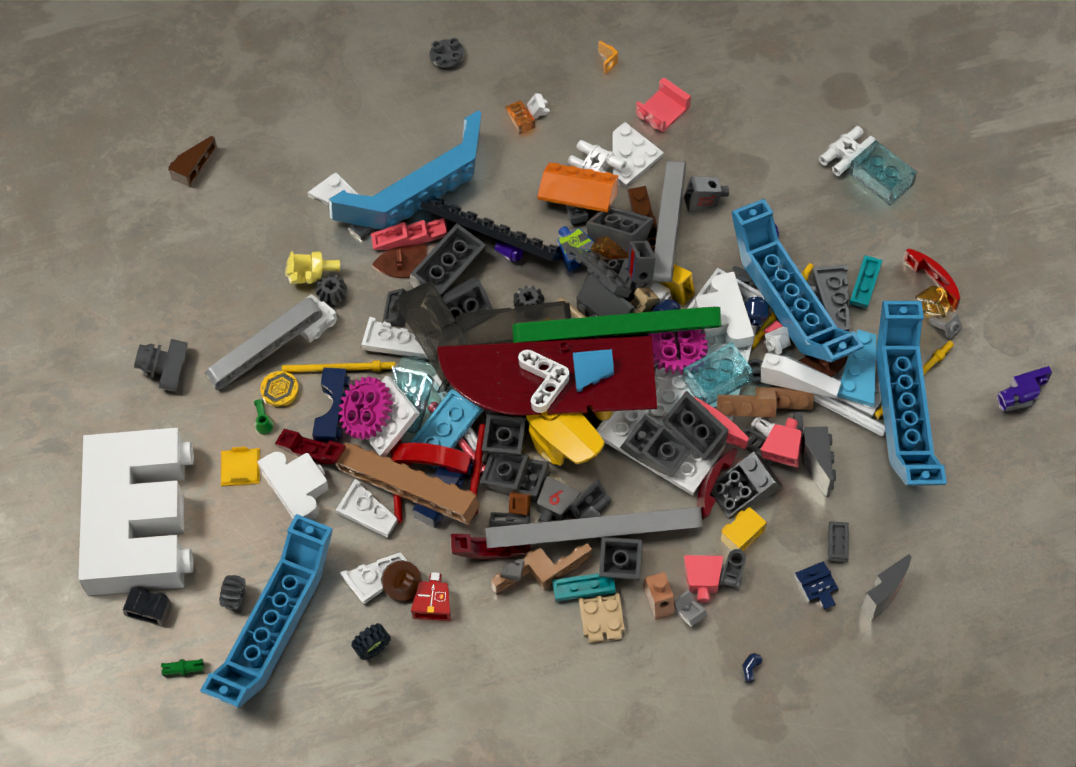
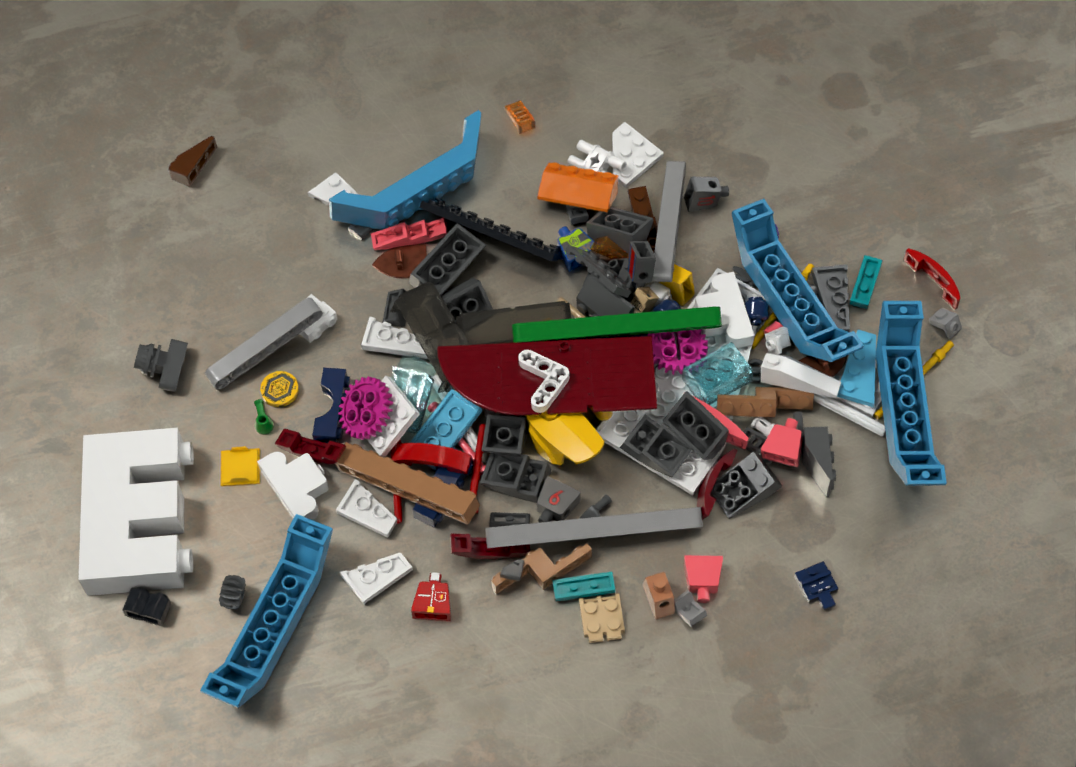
green pin [161,659,204,676] -> none
yellow bar [282,360,396,373] -> none
light yellow piece [285,251,340,285] -> none
dark grey gear [315,274,347,306] -> none
black bush [351,623,391,660] -> none
reddish brown tile [381,560,421,601] -> none
dark grey dish [430,38,464,67] -> none
dark purple cone [494,241,523,262] -> none
dark orange plate [509,492,531,515] -> none
dark grey gear [513,285,545,317] -> none
white tile [527,93,550,119] -> none
dark grey slope [569,479,606,519] -> none
dark azure slope [573,349,614,392] -> none
light orange bracket [598,40,618,74] -> none
dark grey slope [599,537,642,580] -> none
coral panel [636,78,691,133] -> none
dark grey piece [719,549,746,590] -> none
yellow brick [721,507,767,551] -> none
dark blue arm [742,653,762,683] -> none
white pin [819,126,877,176] -> none
dark grey plate [828,521,849,562] -> none
clear light blue brick [849,140,917,205] -> none
dark grey slope [861,554,912,621] -> none
clear yellow slope [915,285,950,318] -> none
dark purple plate [997,366,1052,411] -> none

